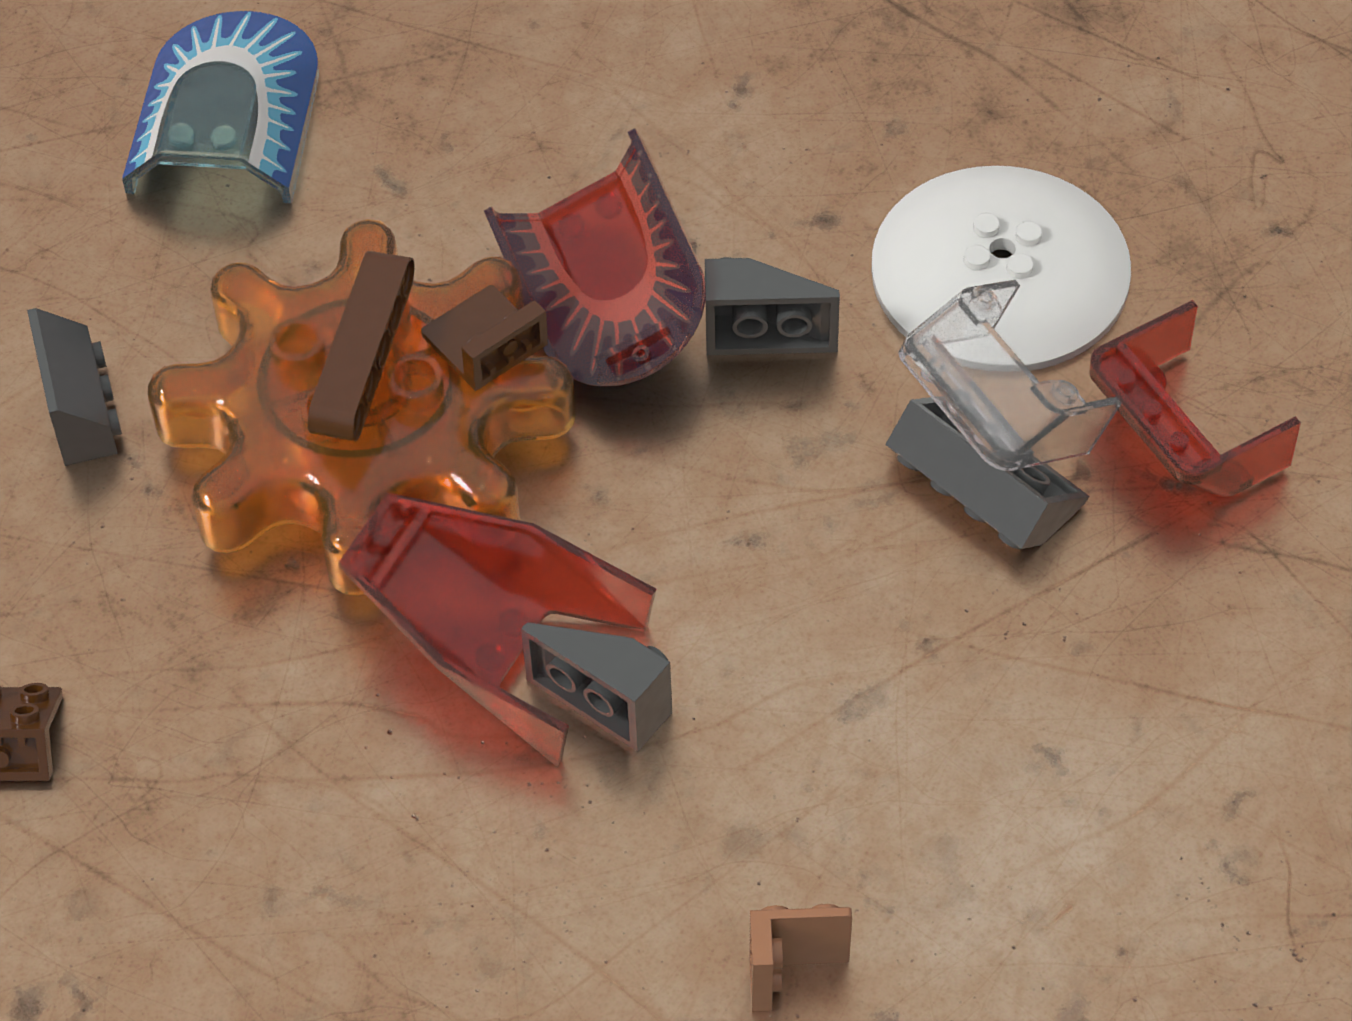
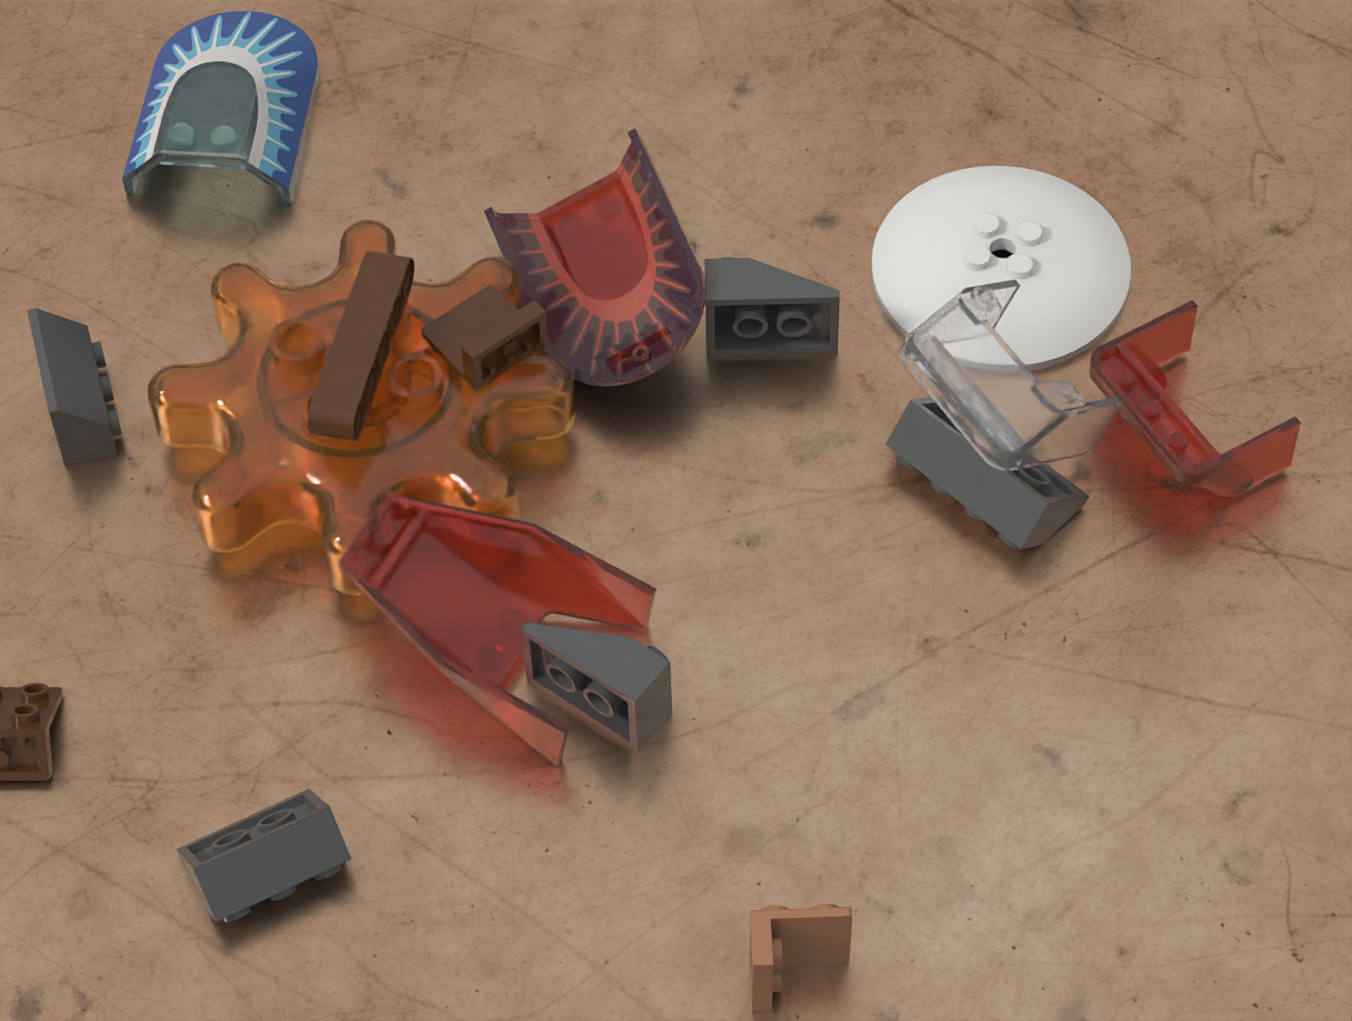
none -> dark grey slope [176,789,351,922]

